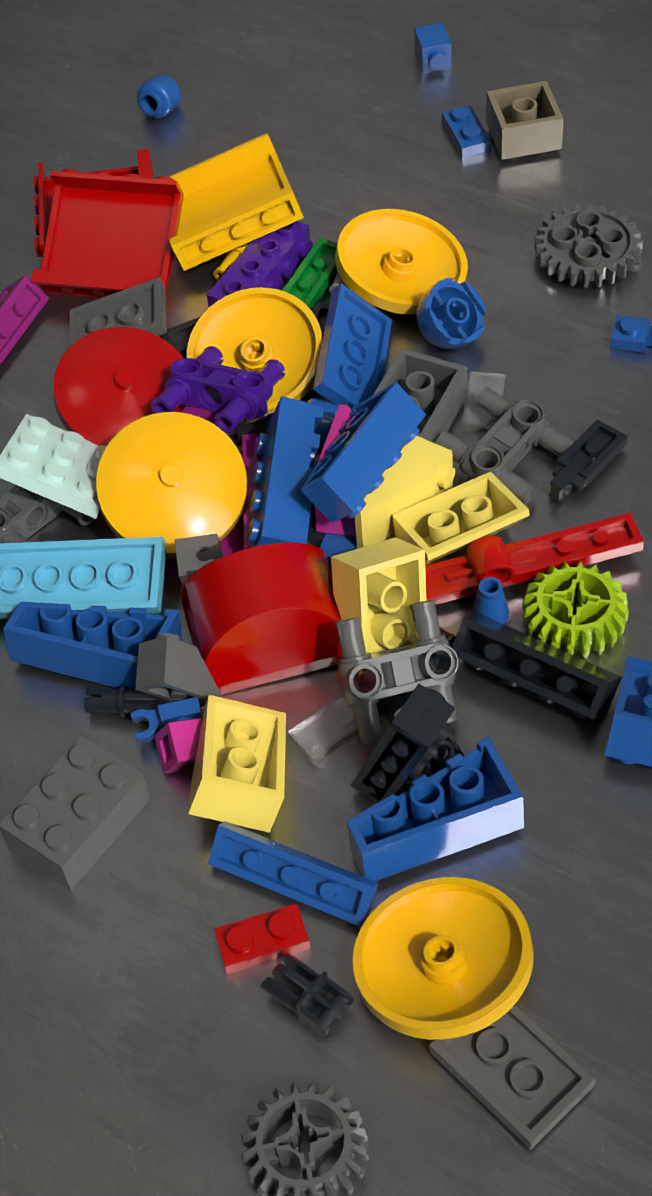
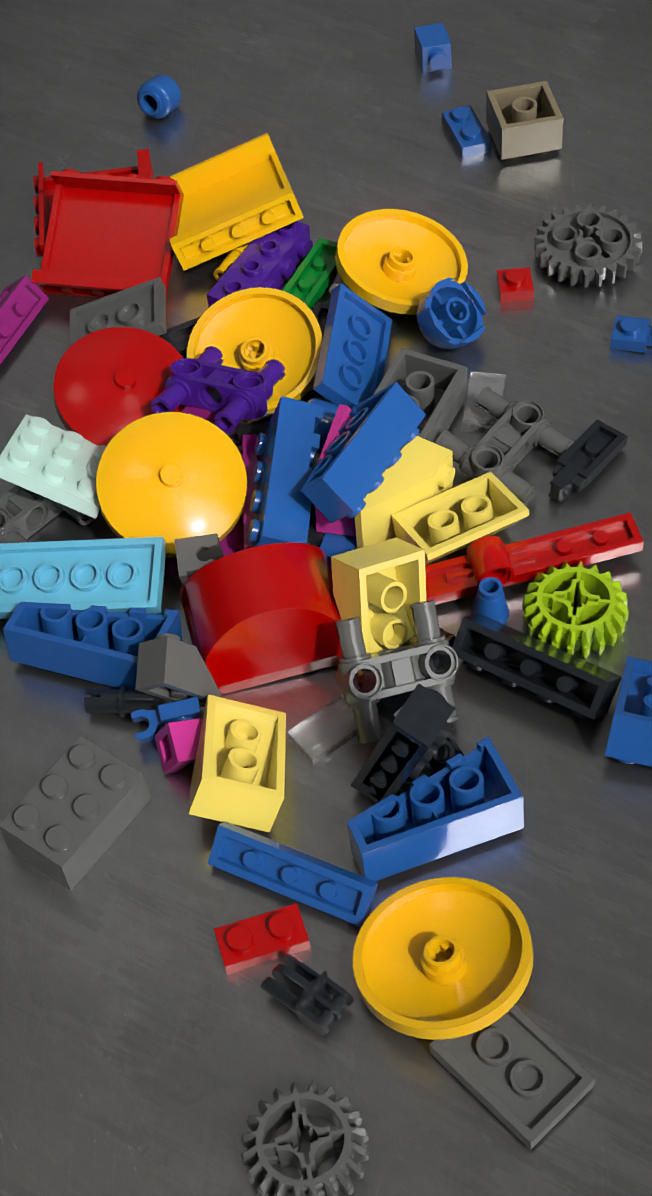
none -> red plate [496,267,534,303]

